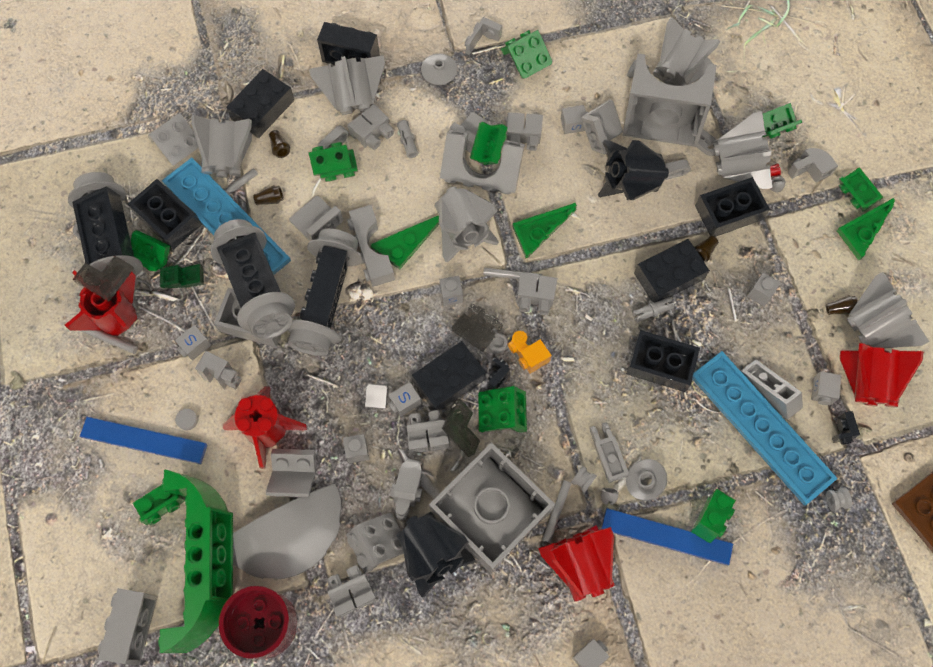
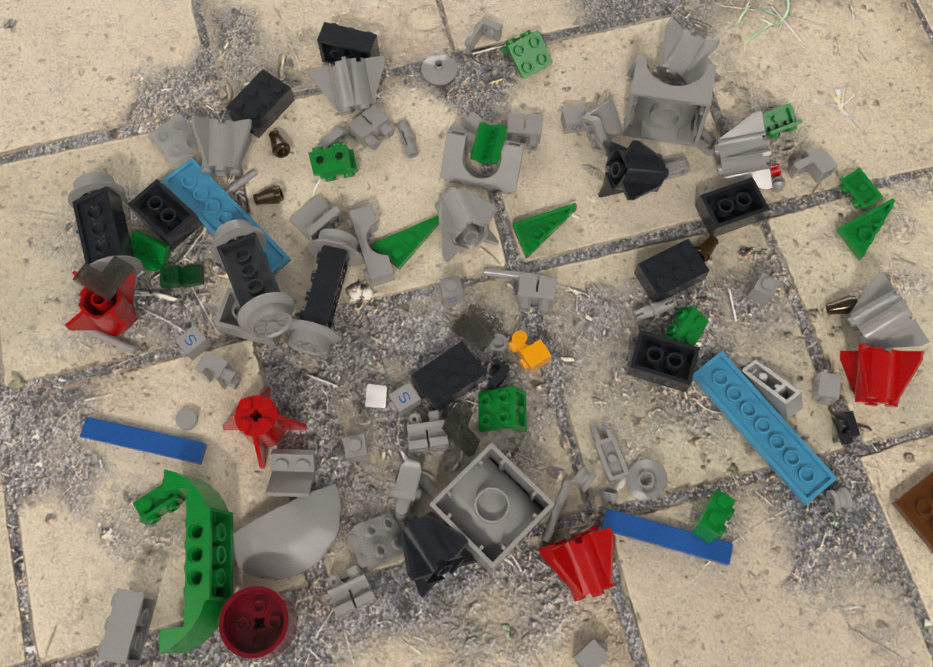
none -> green bracket [664,306,709,346]

